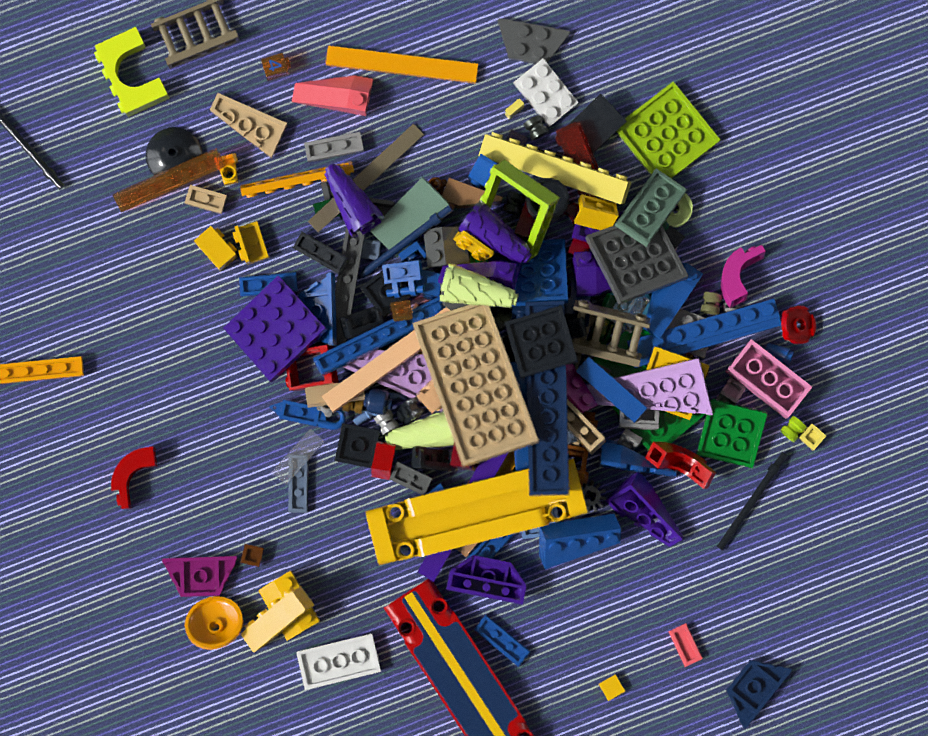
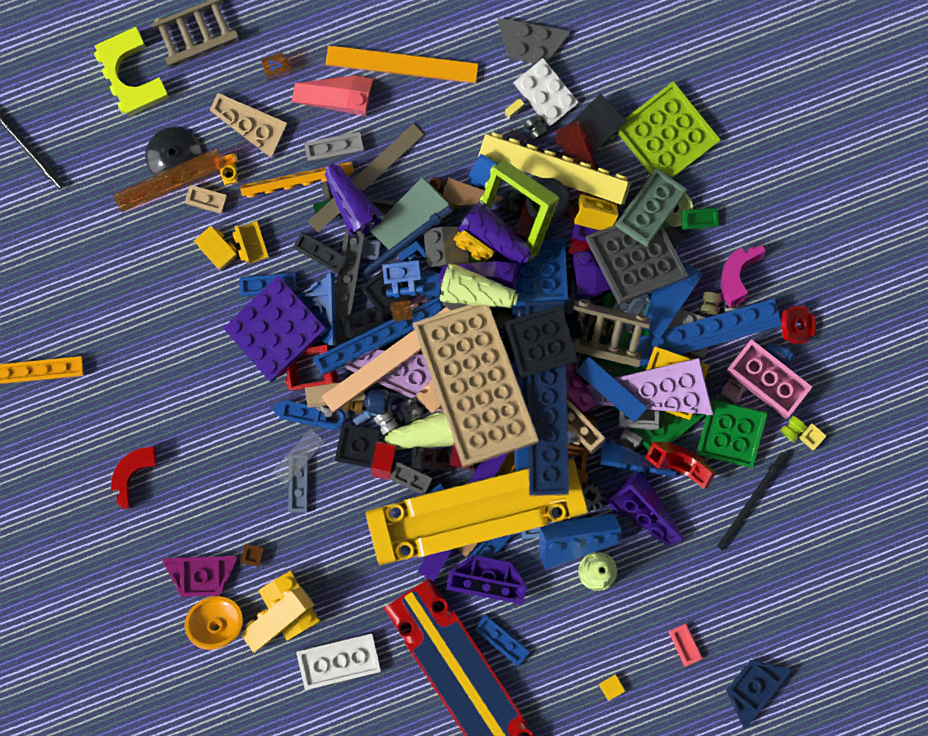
none -> yellowish green cone [578,552,617,591]
none -> green tile [681,208,719,230]

